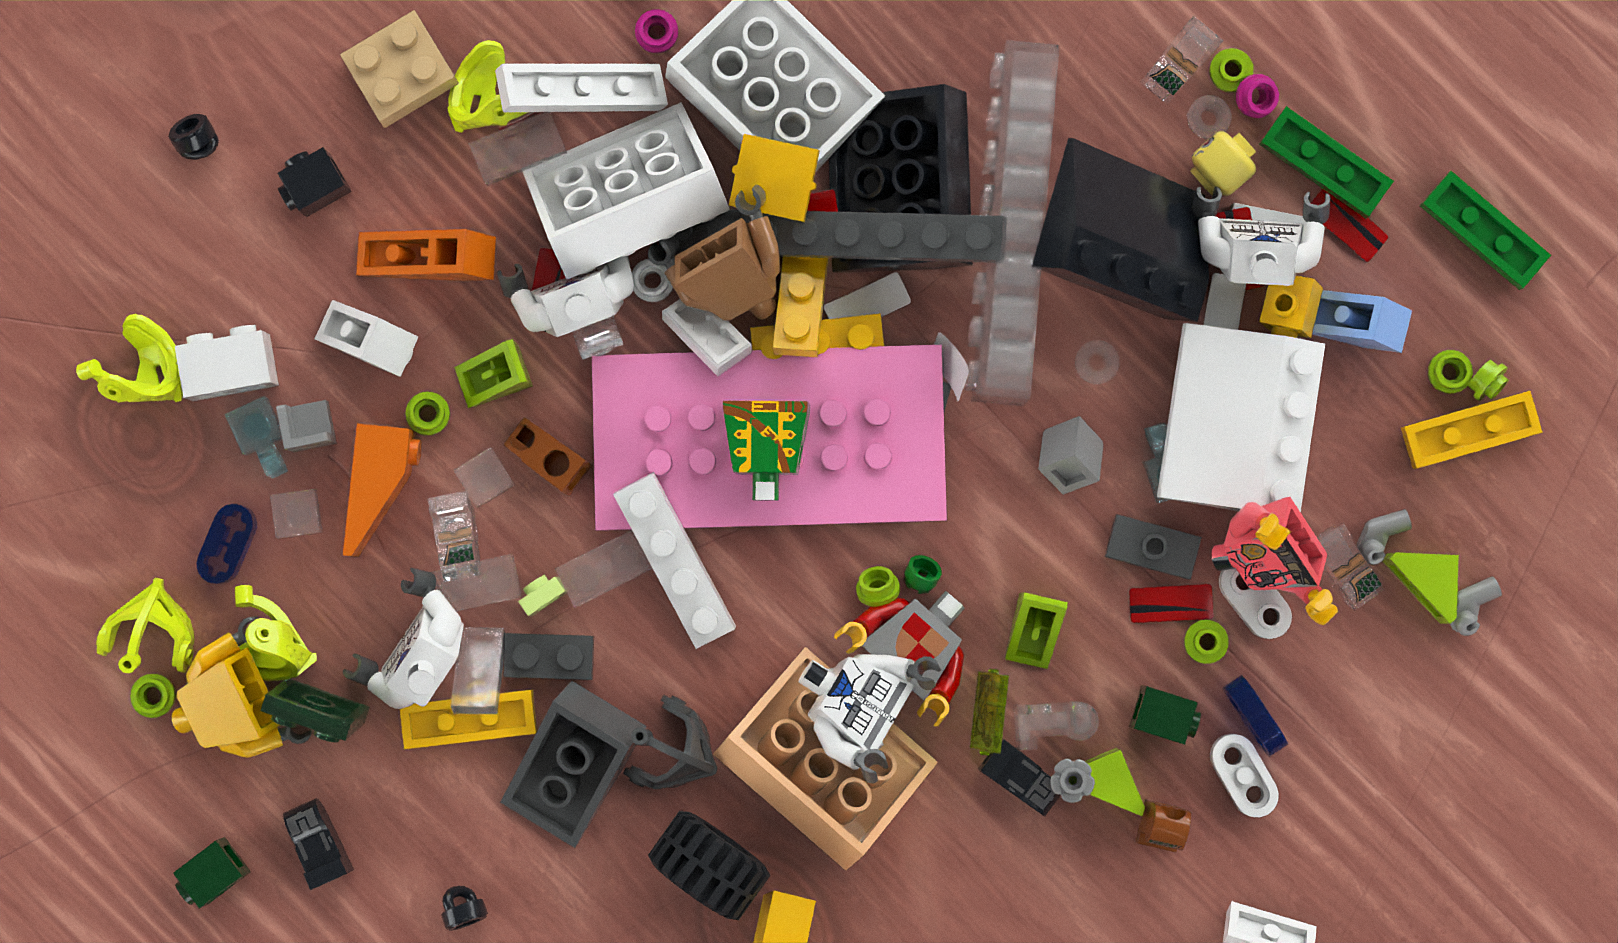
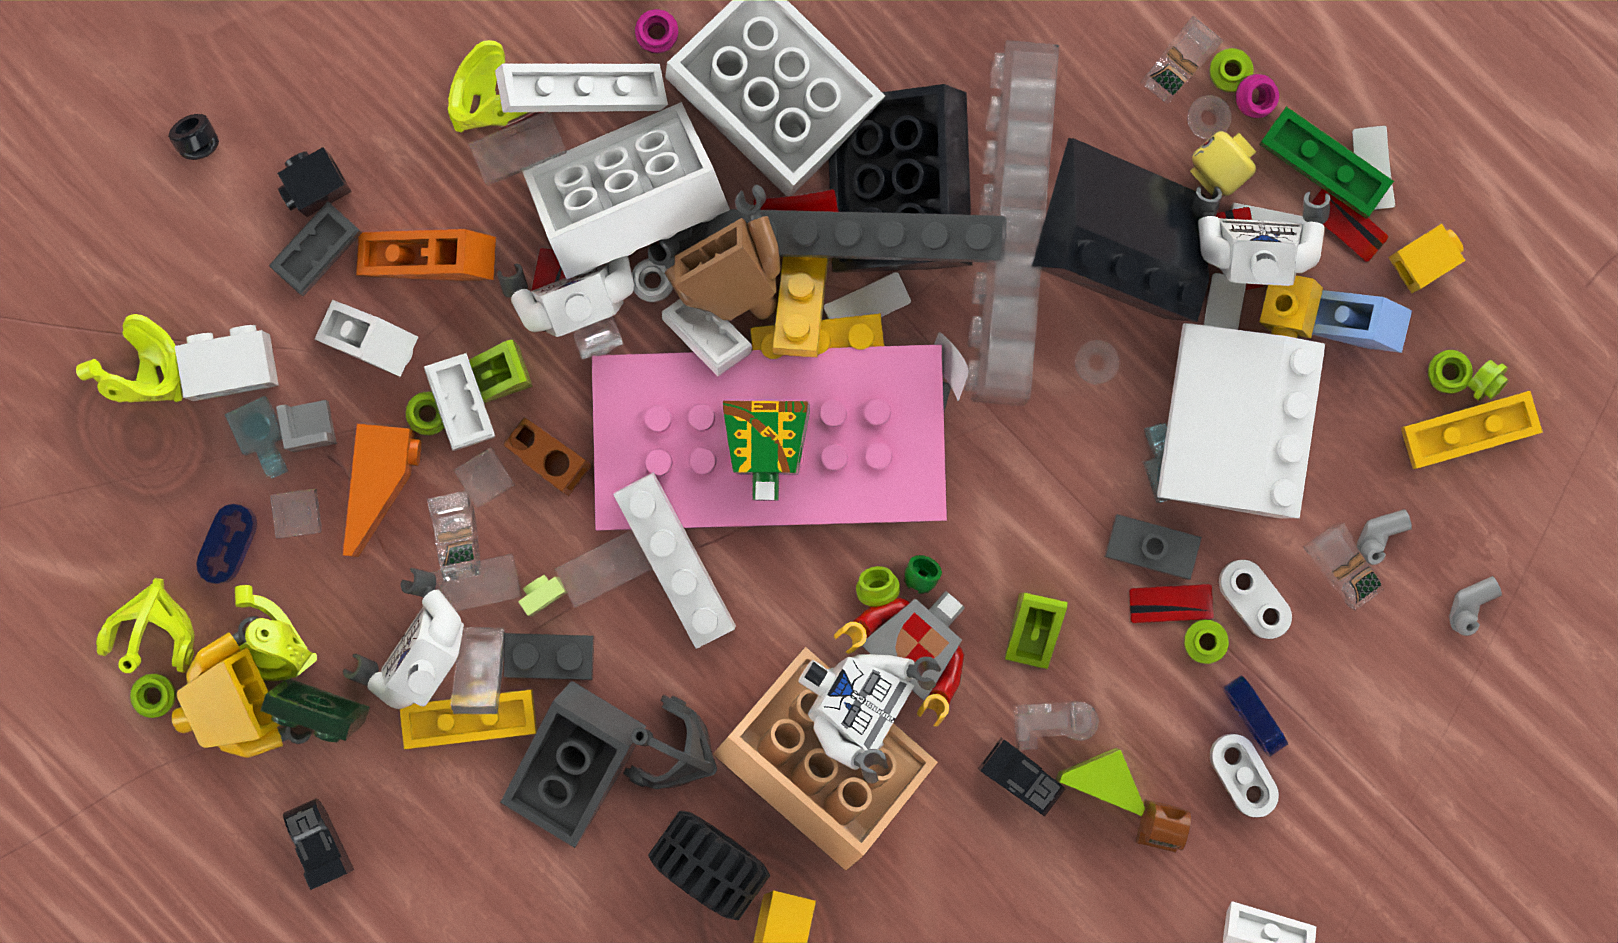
dark green brick [173,837,251,909] -> none
tan plate [340,10,459,128] -> none
black tile [441,886,488,931] -> none
yellow piece [729,134,820,222] -> none
clear neon green piece [970,668,1009,755] -> none
light grey panel [1038,416,1103,495] -> none
light grey plate [1050,759,1095,803] -> none
dark green brick [1129,685,1201,745] -> none
torso [1212,497,1338,625] -> none
lime slope [1382,552,1459,624] -> none
green plate [1419,171,1551,290] -> none
none -> dark grey plate [269,201,362,297]
none -> white plate [424,353,495,451]
none -> white sticker [1352,126,1395,210]
none -> yellow brick [1388,224,1466,294]

